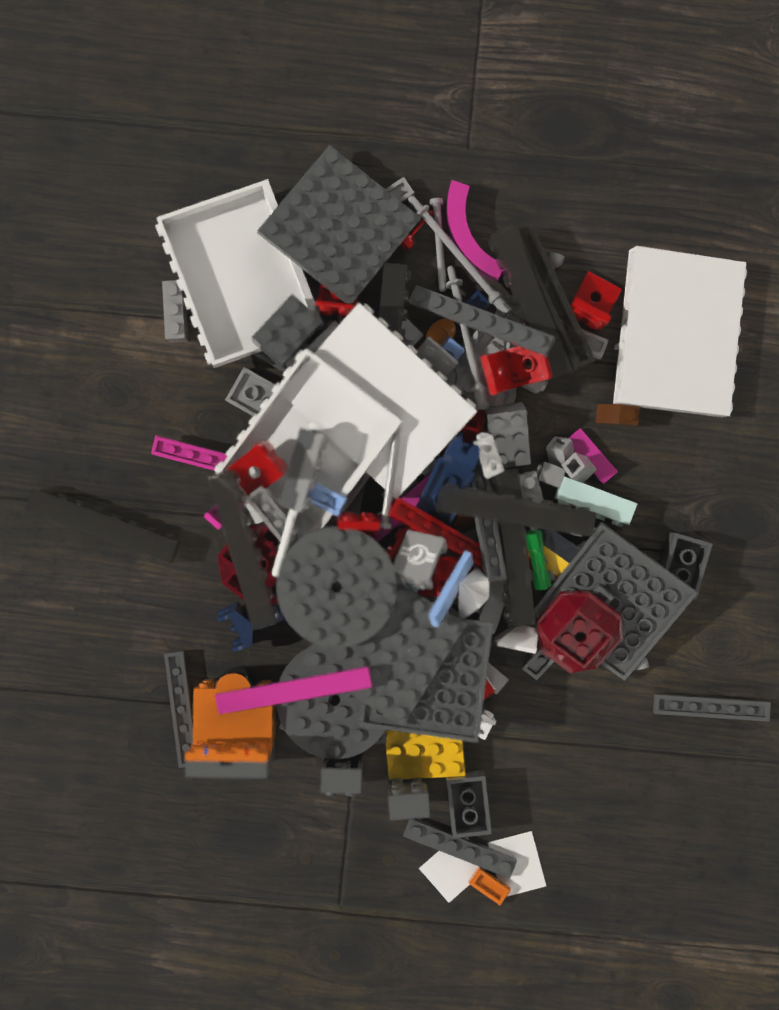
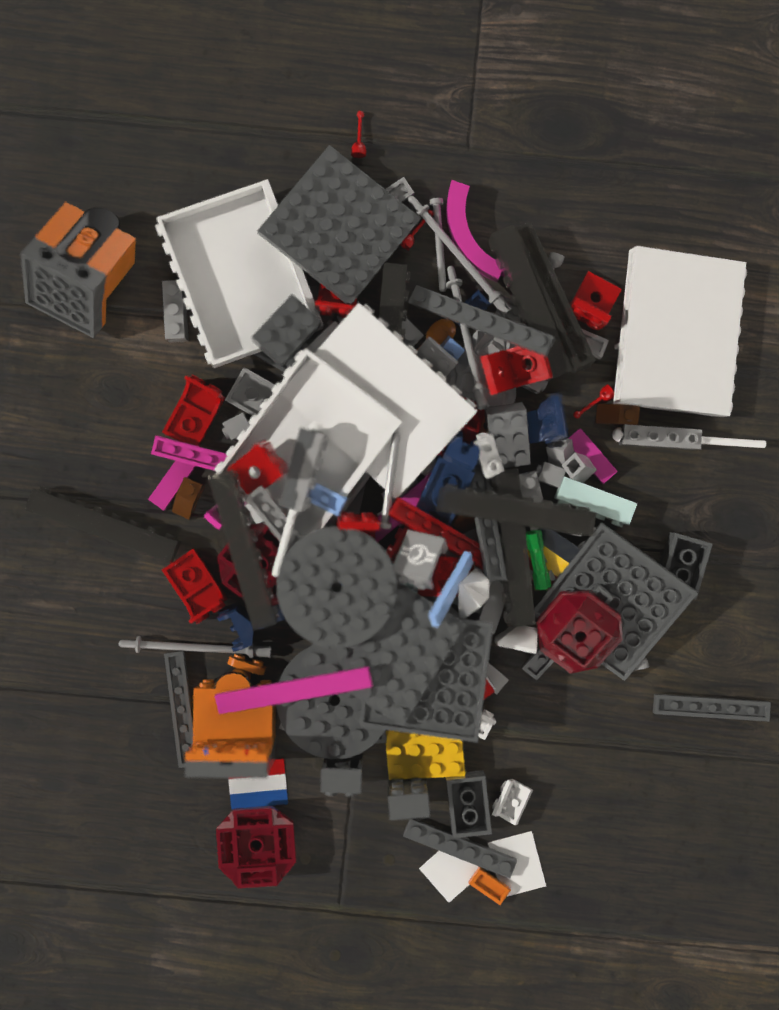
none -> piece [21,202,136,338]
none -> light grey bar [118,636,272,658]
none -> dark pink tile [148,461,196,511]
none -> red bracket [162,374,226,446]
none -> red bracket [162,548,228,624]
none -> reddish brown slope [172,477,206,520]
none -> dark red piece [216,806,297,889]
none -> light grey brick [222,413,250,441]
none -> orange plate [227,653,266,675]
none -> sticker [228,759,288,810]
none -> red hinge [351,111,366,158]
none -> white bracket [492,779,533,825]
none -> dark blue hinge [526,394,567,444]
none -> red hinge [573,384,614,419]
none -> light grey piece [612,425,766,450]

